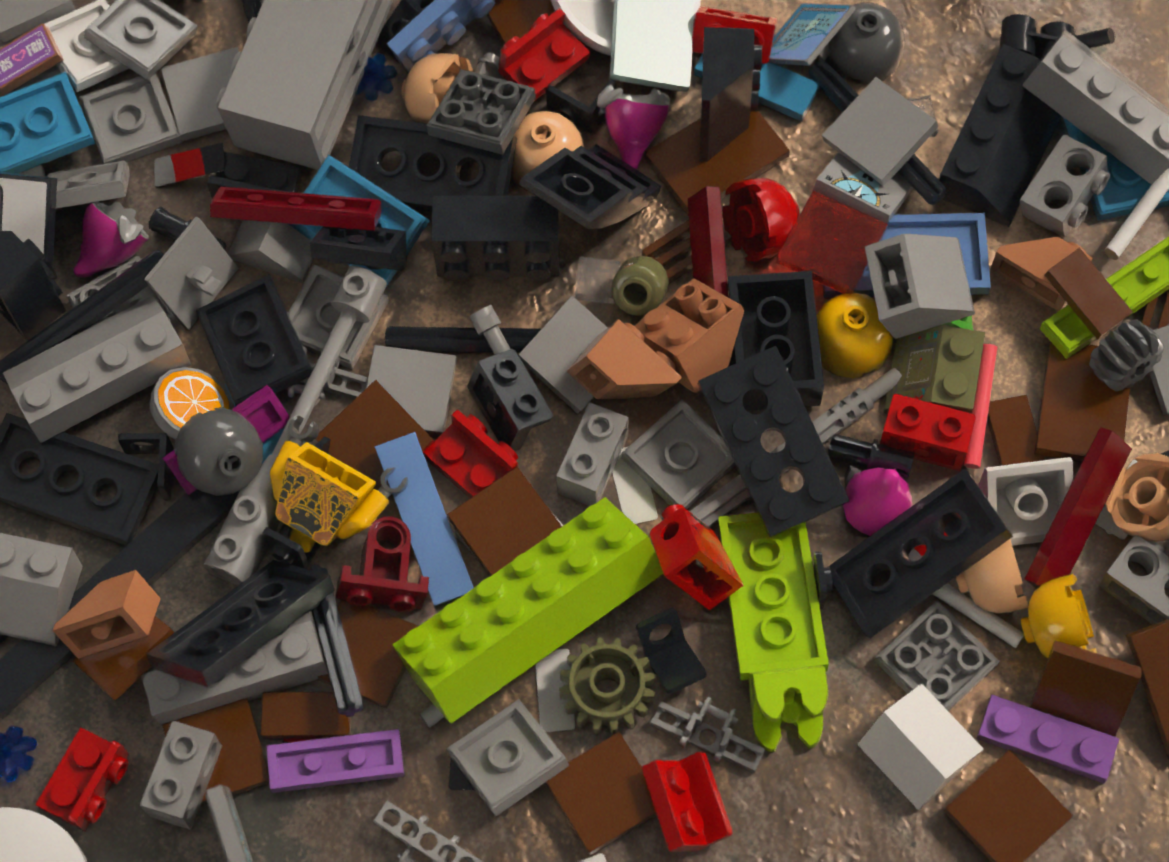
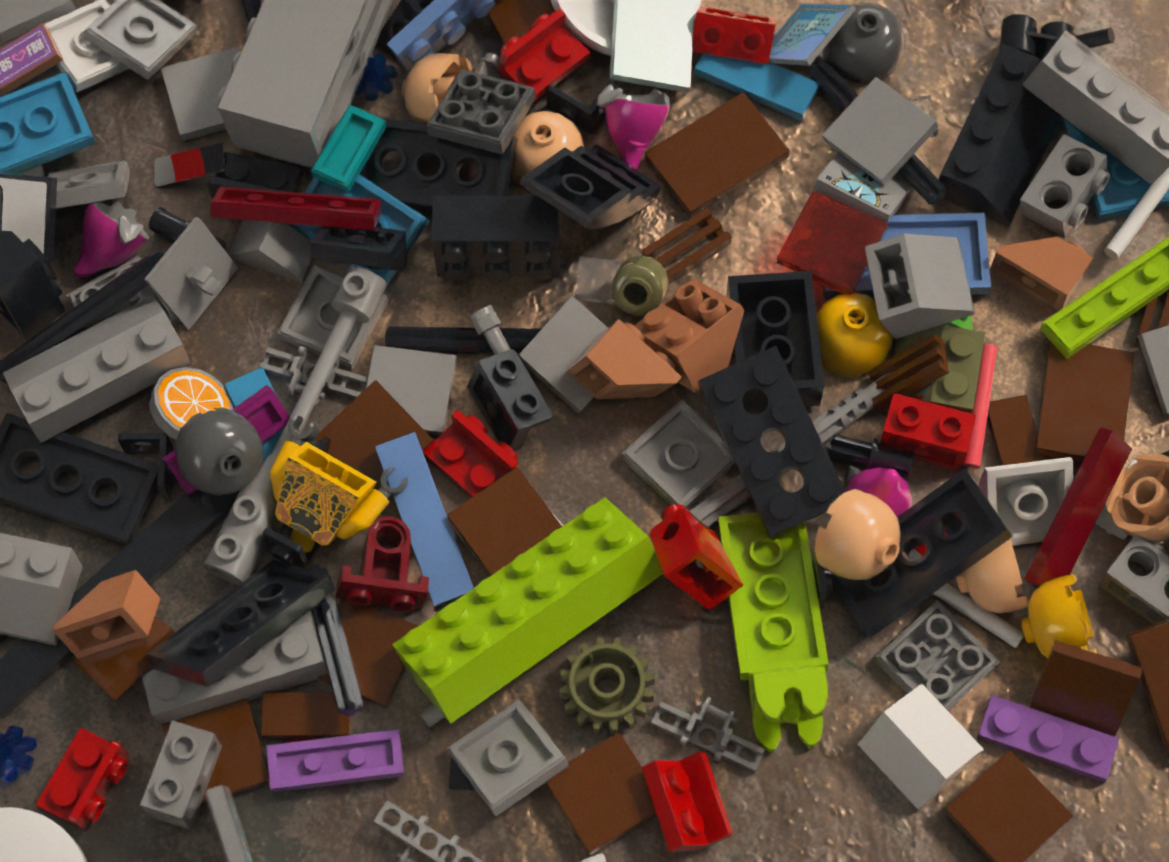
light grey tile [79,73,182,164] -> none
black tile [196,274,313,406] -> none
white sticker [536,649,575,732] -> none
light grey brick [556,402,629,506] -> none
white sticker [612,447,658,524] -> none
black bracket [636,607,707,694] -> none
dark red tile [687,186,729,298] -> none
black slope [699,27,762,162] -> none
red cylinder [722,178,799,262] -> none
reddish brown tile [1044,248,1133,340] -> none
dark grey gear [1089,319,1164,391] -> none
none -> teal tile [311,105,387,193]
none -> light nougat cylinder [815,489,900,580]
none -> reddish brown tile [869,333,949,411]

